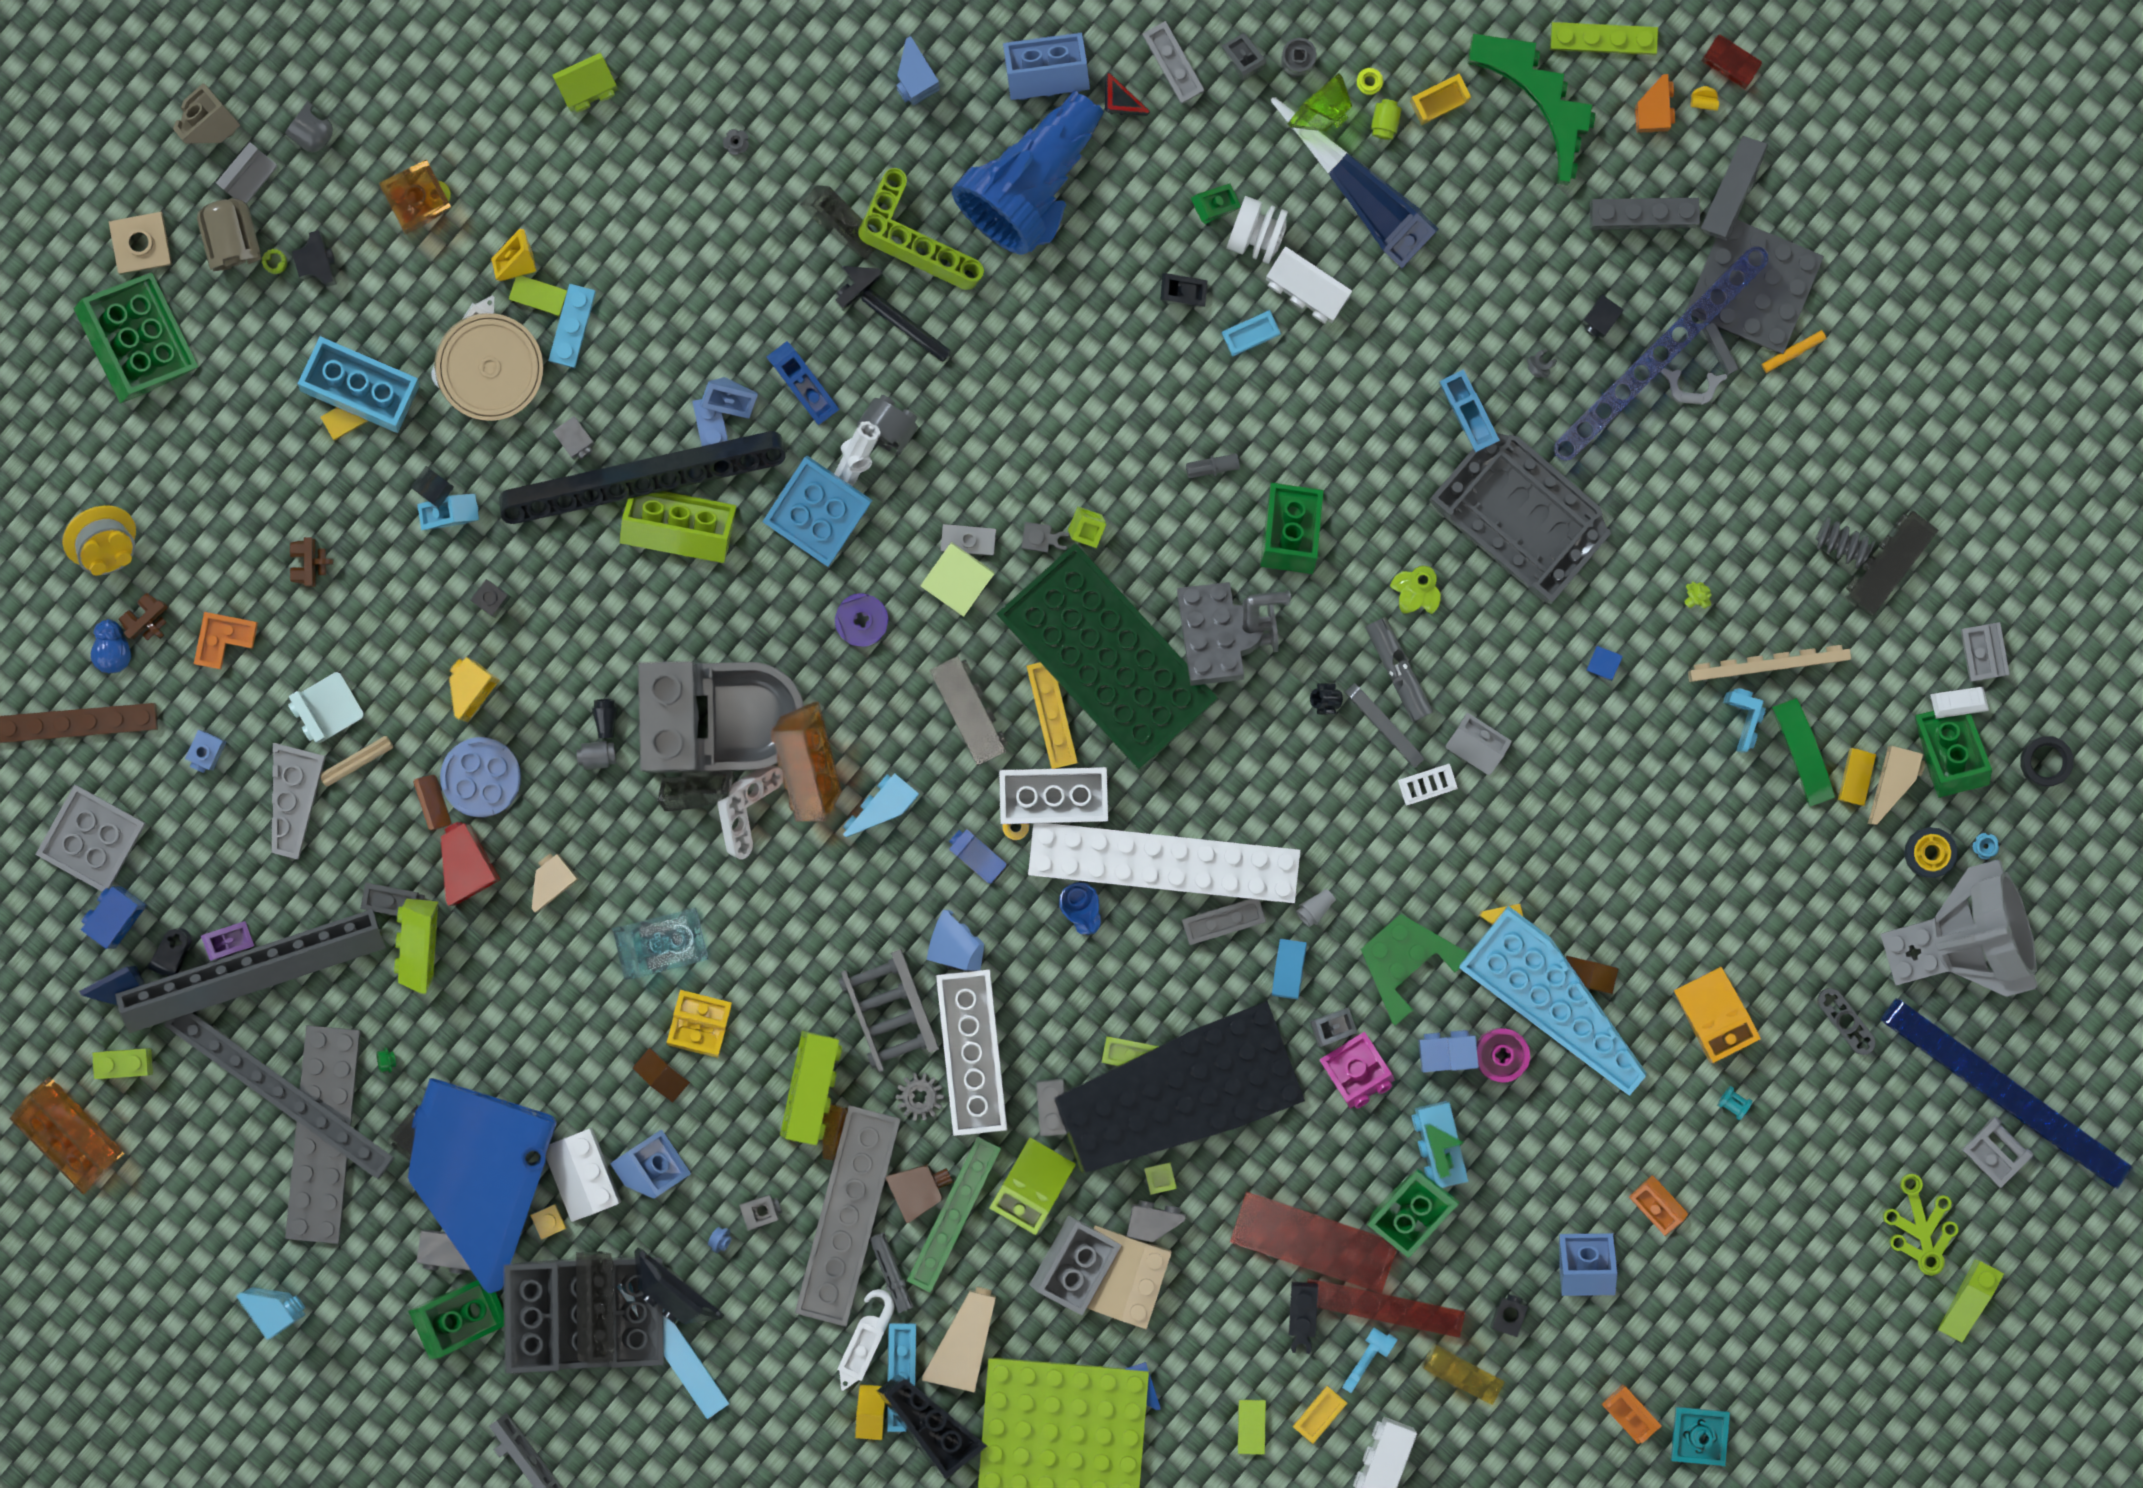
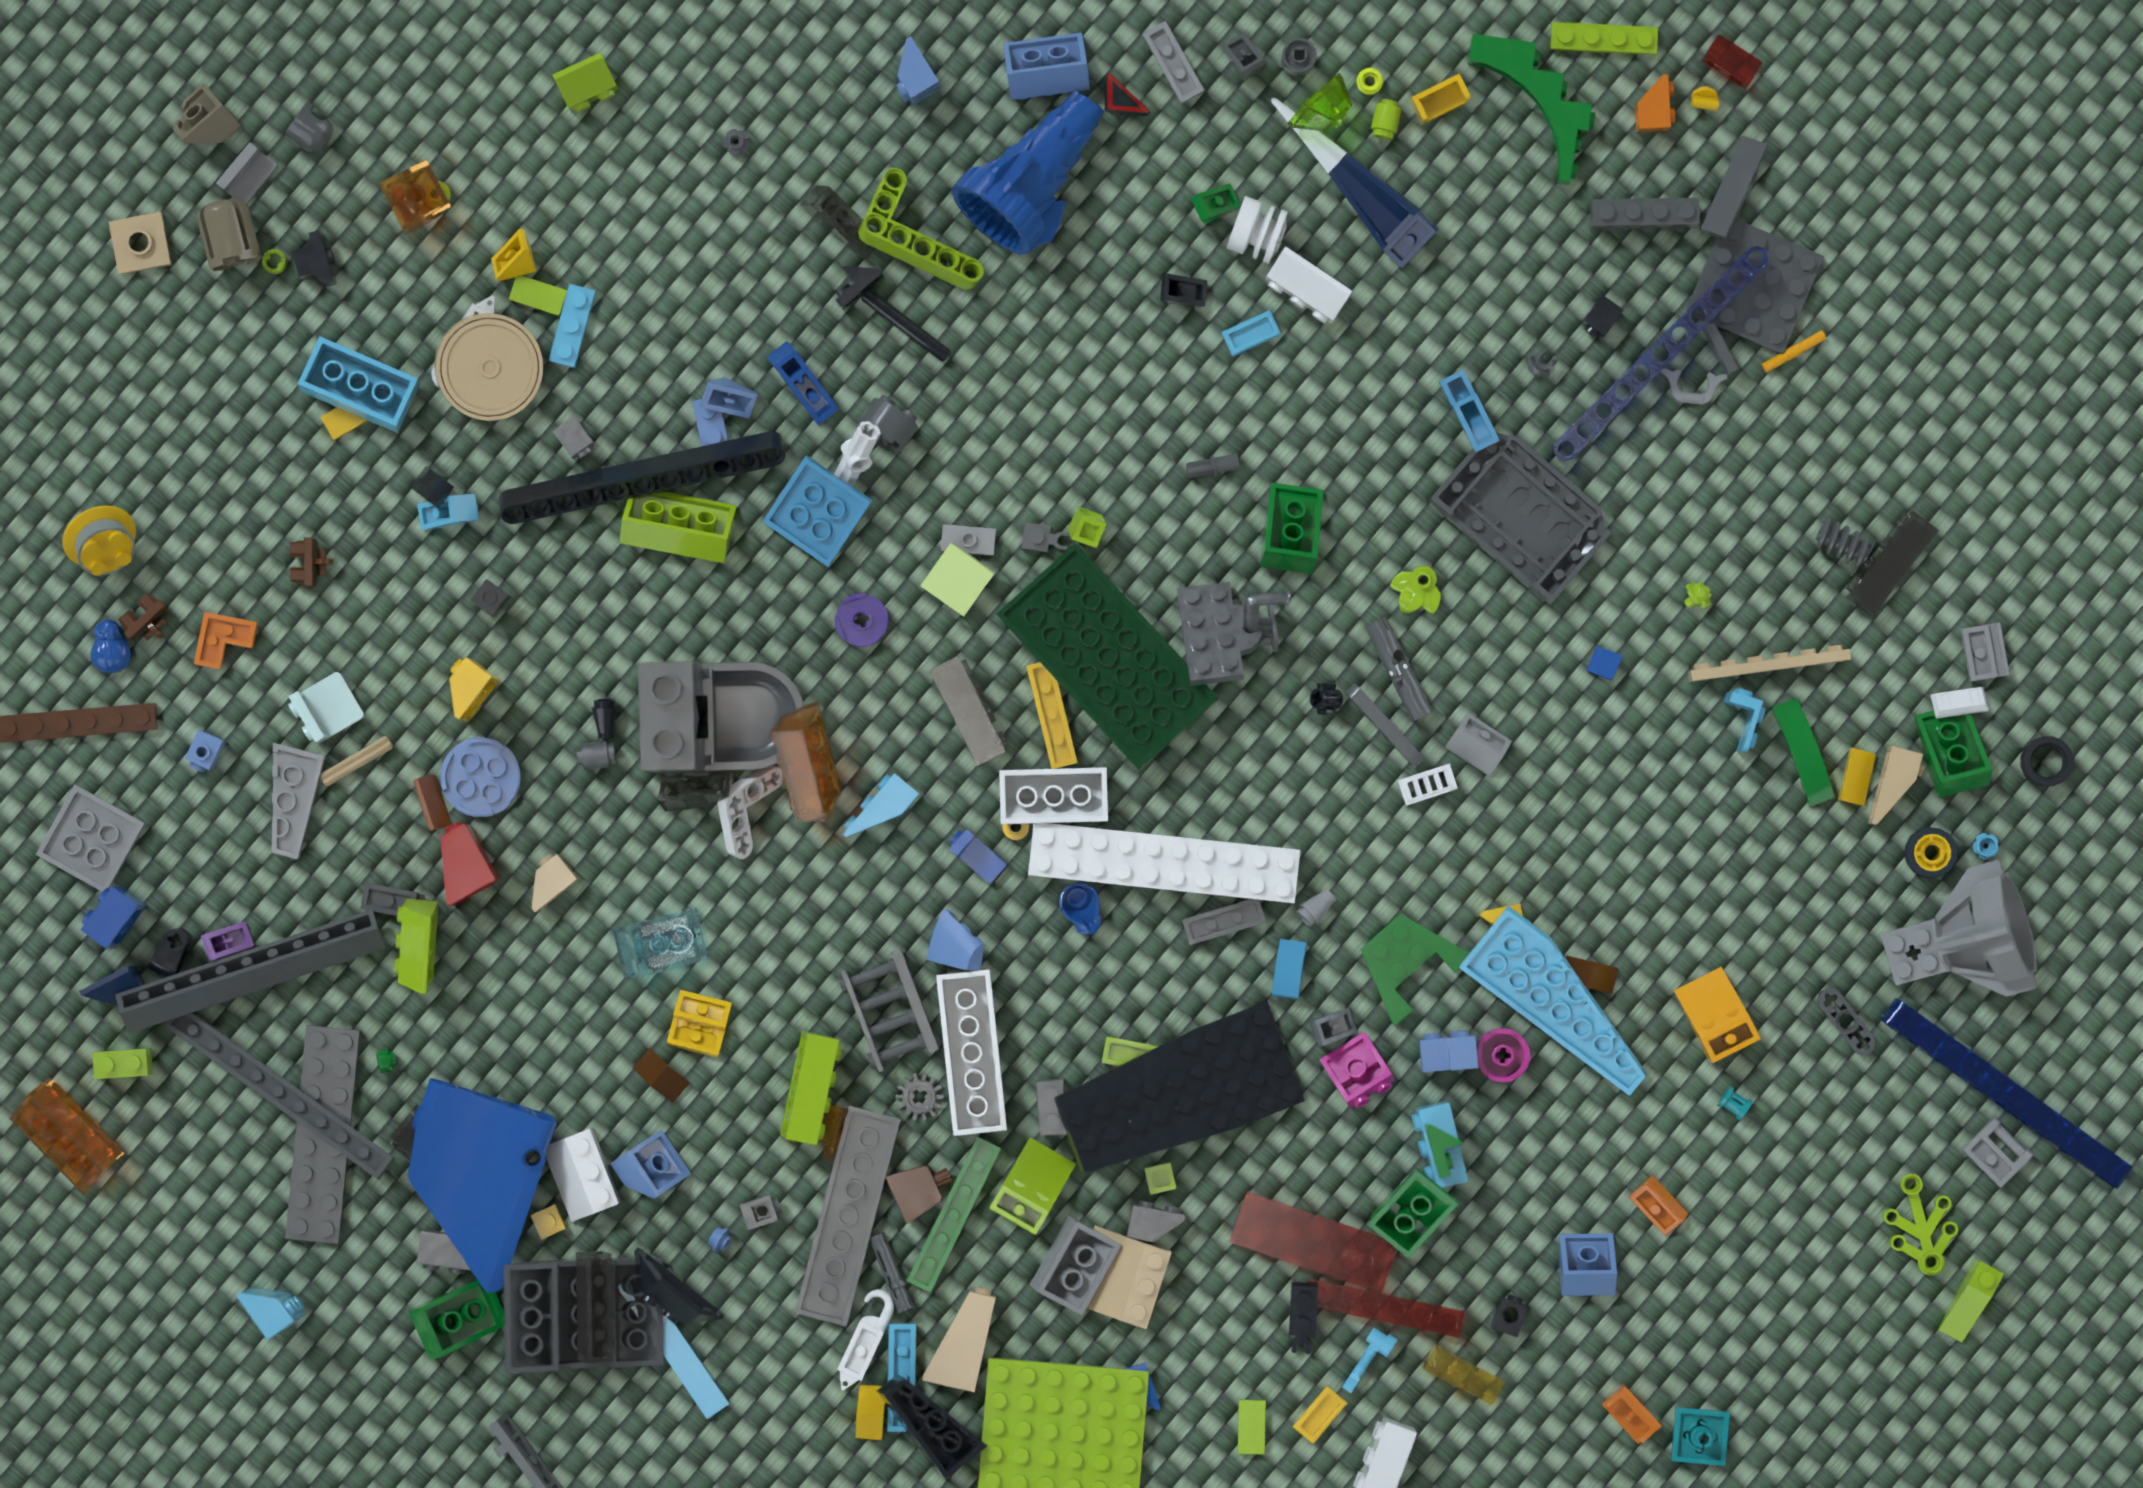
green slope [73,272,198,404] -> none

